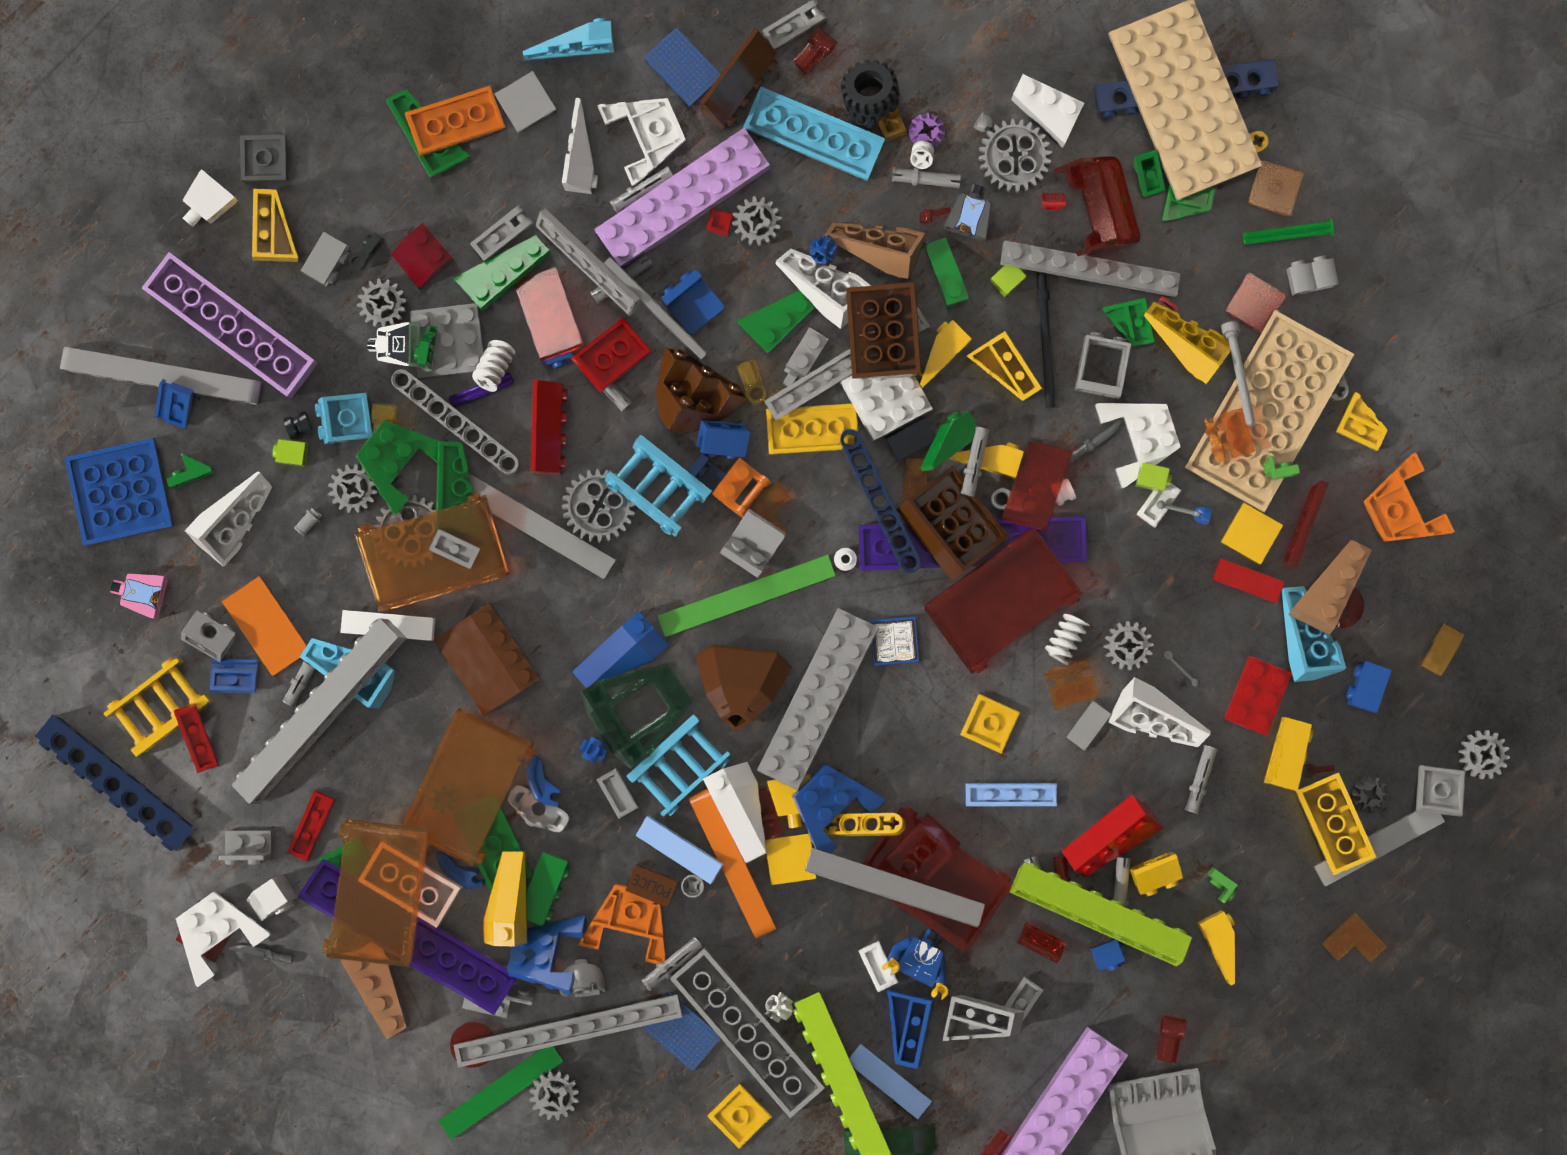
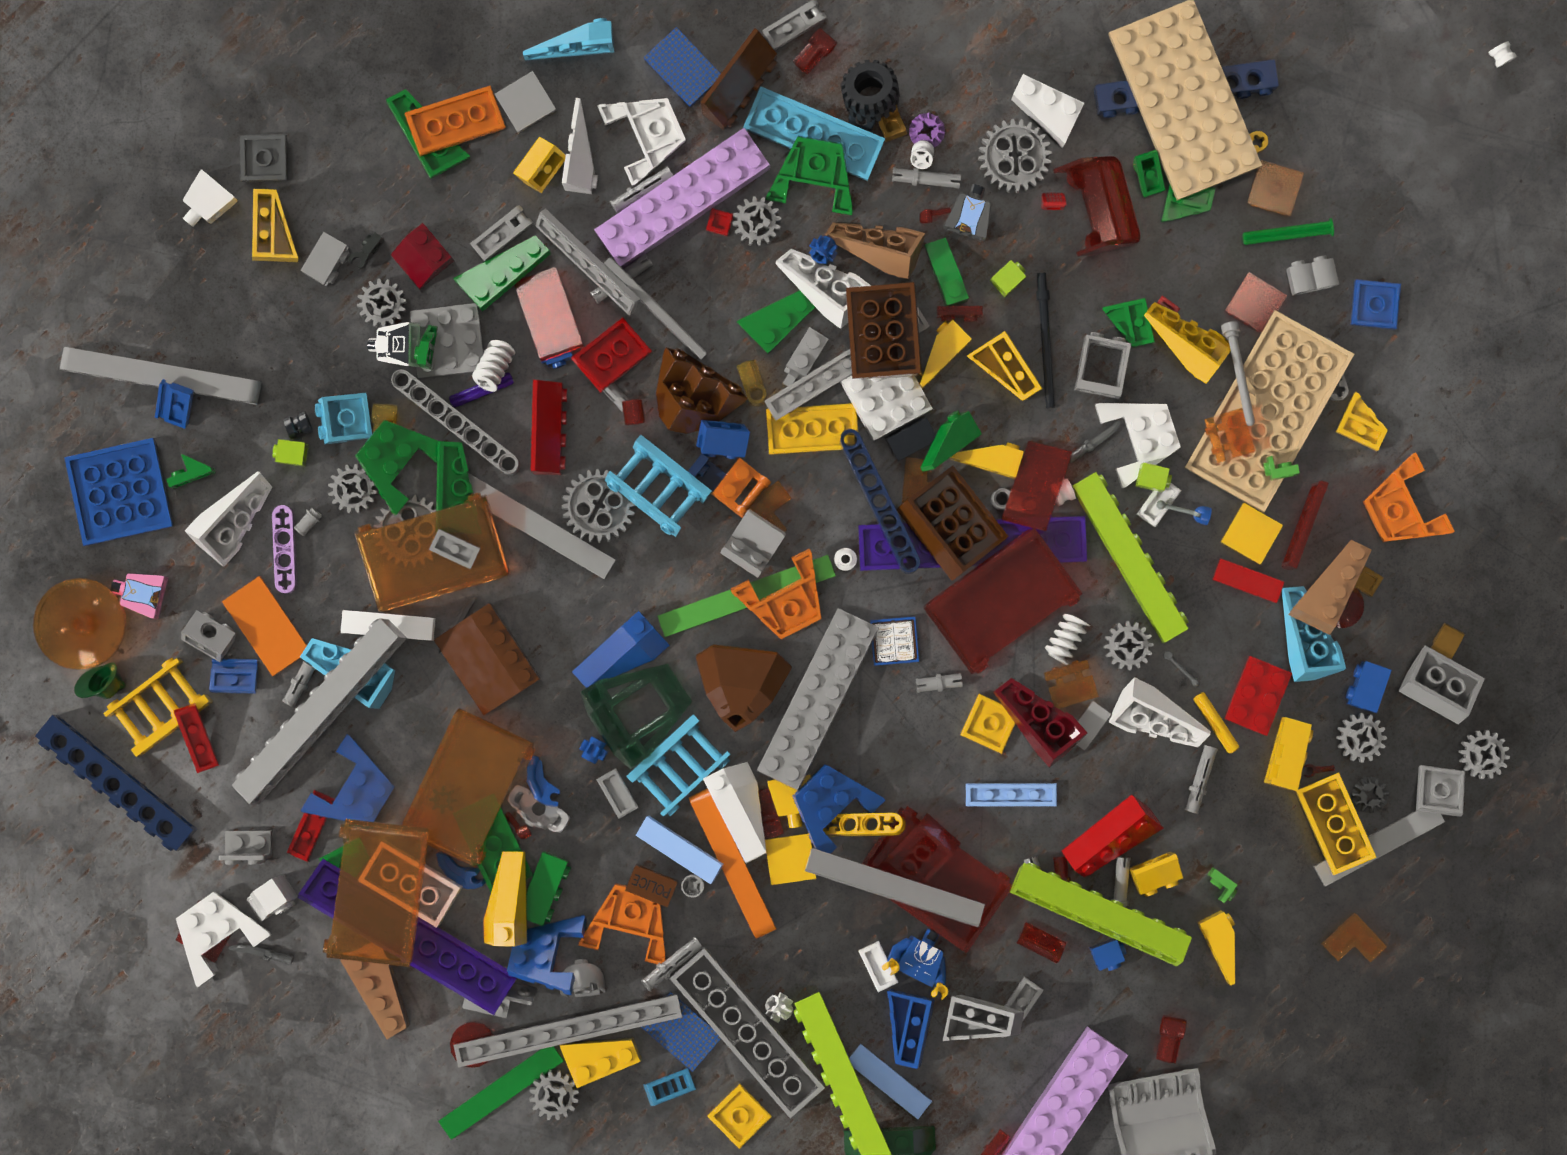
lavender brick [142,252,318,399] -> none
blue bracket [661,270,724,335] -> none
light grey pin [961,427,990,497] -> none
light grey hinge [974,112,993,133] -> none
light grey plate [1000,241,1180,297] -> none
none -> clear orange dish [33,578,126,670]
none -> dark green piece [74,662,126,699]
none -> lavender beam [272,505,297,594]
none -> blue wing [300,734,395,827]
none -> clear red hand [505,812,532,839]
none -> yellow brick [513,137,566,193]
none -> yellow wedge [559,1037,642,1088]
none -> clear red piece [622,399,645,425]
none -> dark azure slope [643,1068,696,1106]
none -> orange wing [731,549,821,639]
none -> green wing [766,136,853,215]
none -> light grey pin [916,673,963,693]
none -> clear red plate [936,306,983,322]
none -> dark red wedge [994,678,1087,768]
none -> lime brick [1072,472,1189,643]
none -> yellow axle [1193,692,1239,754]
none -> light grey gear [1336,713,1387,763]
none -> blue tile [1351,279,1401,329]
none -> pearl gold tile [1355,566,1384,597]
none -> light grey slope [1399,645,1485,724]
none -> white wheel [1488,41,1517,68]

